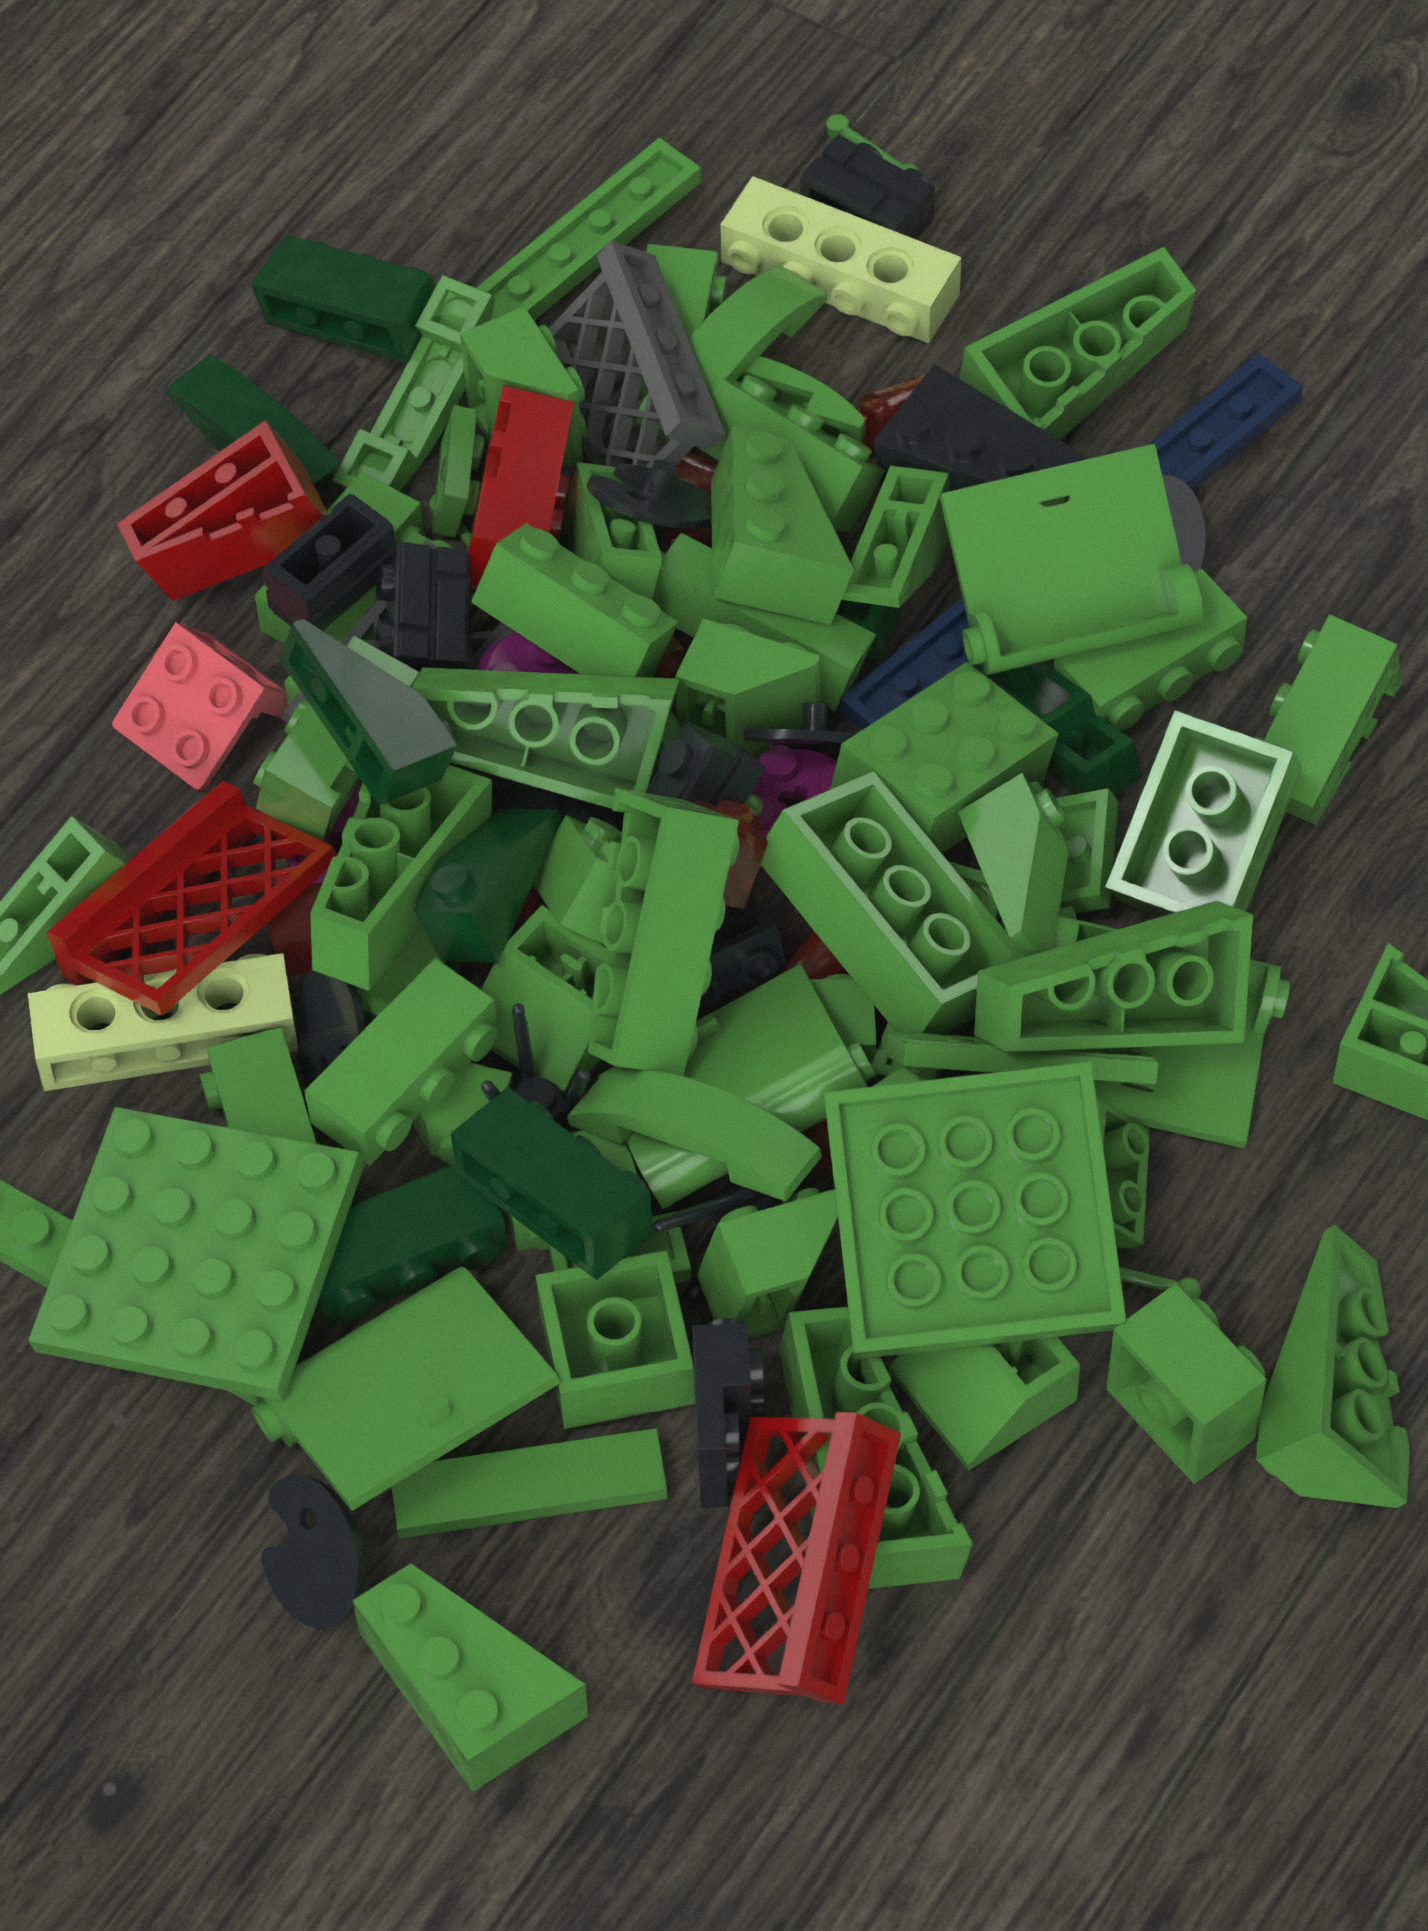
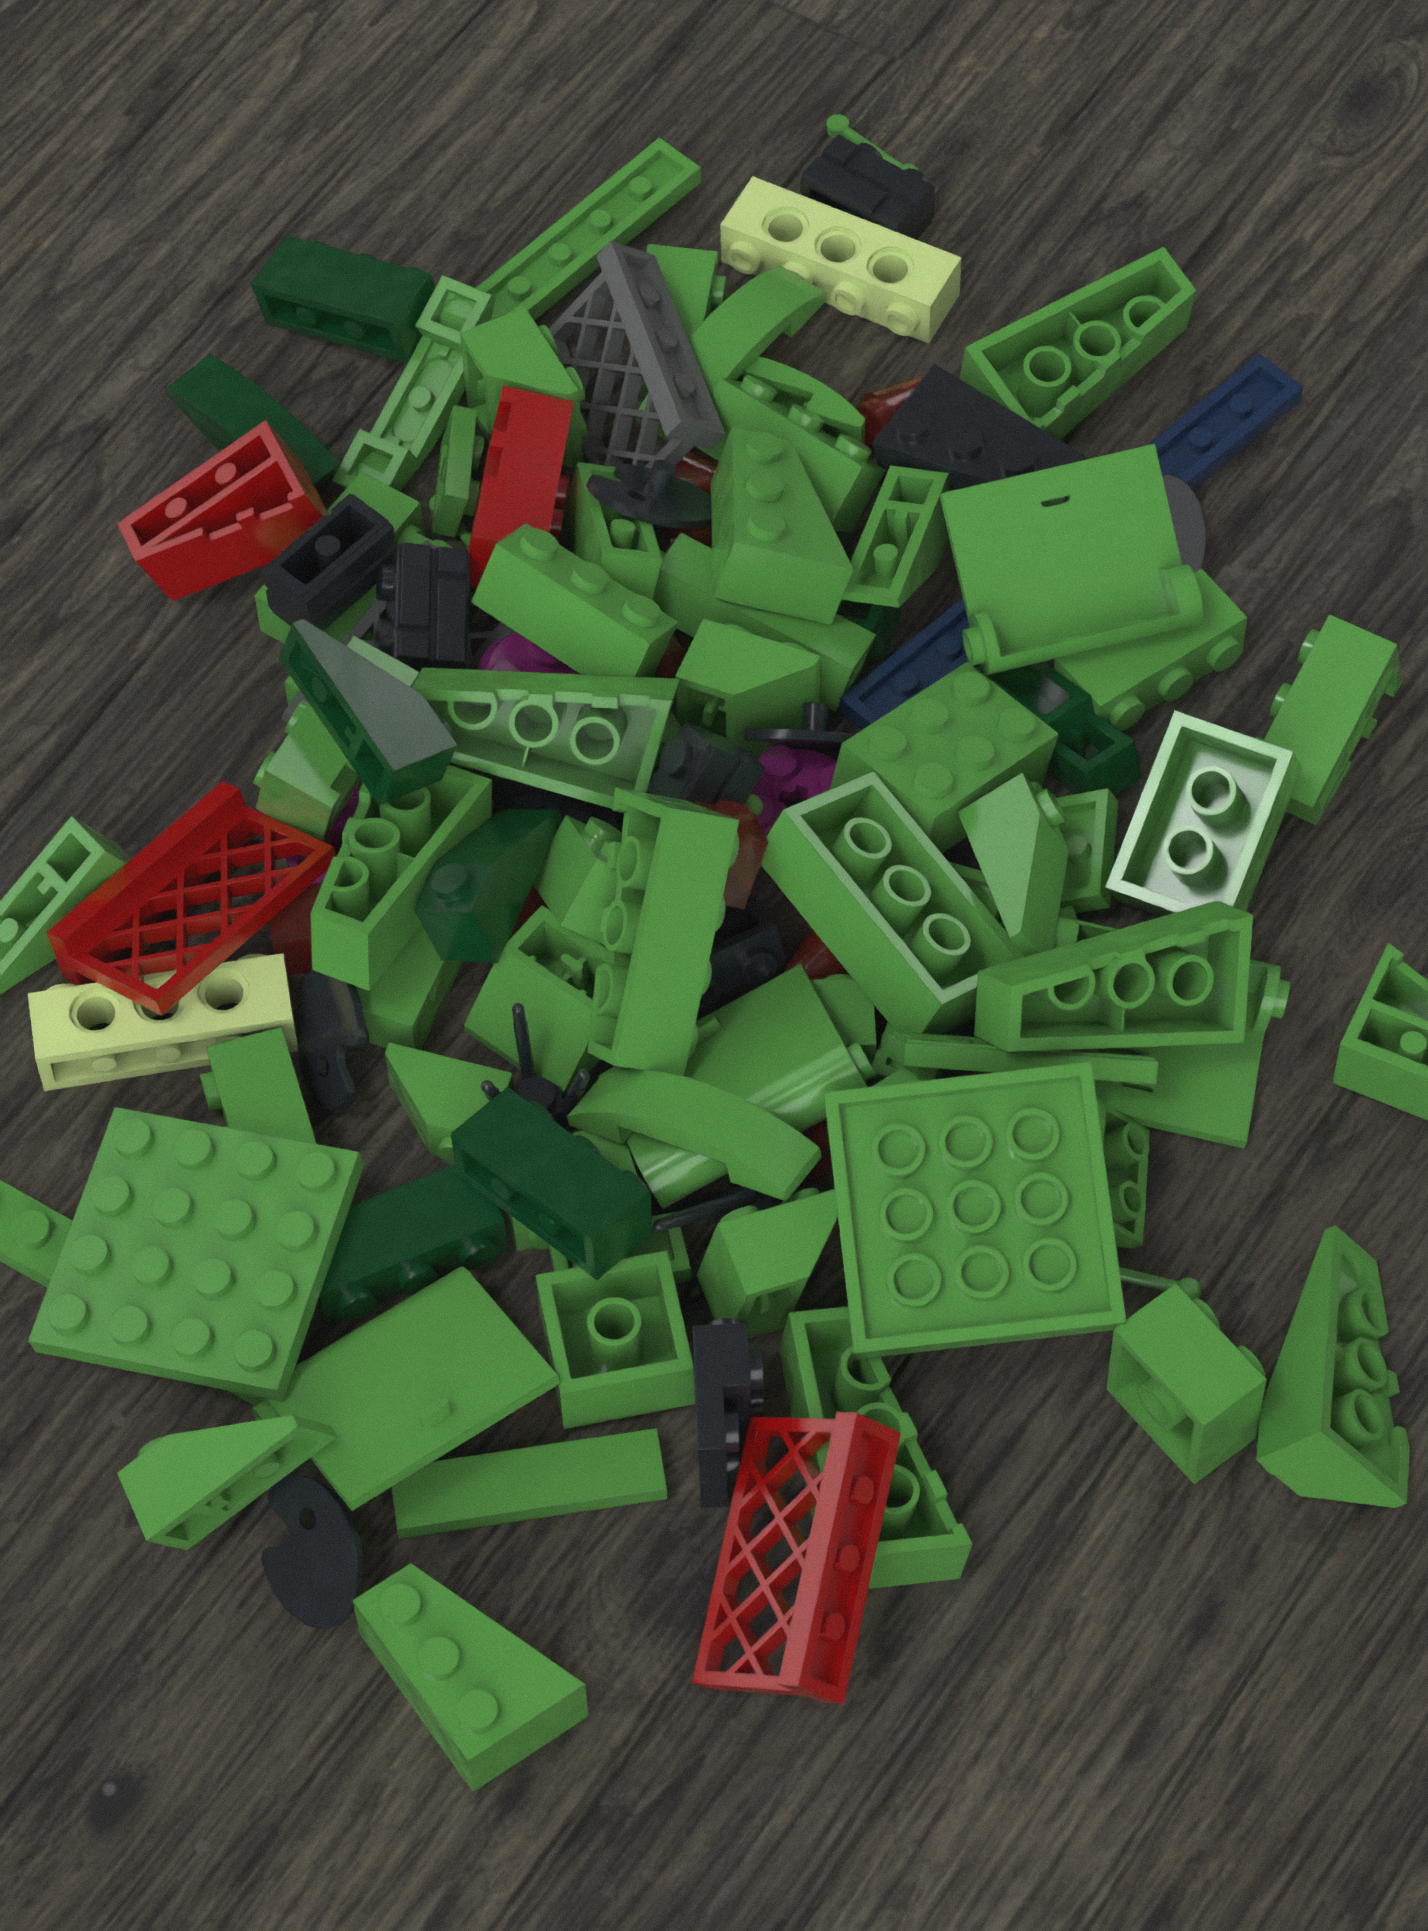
coral bracket [112,622,288,791] -> none
bright green brick [304,958,499,1166] -> none
bright green slope [889,1337,1080,1471] -> none
none -> bright green slope [117,1415,337,1550]

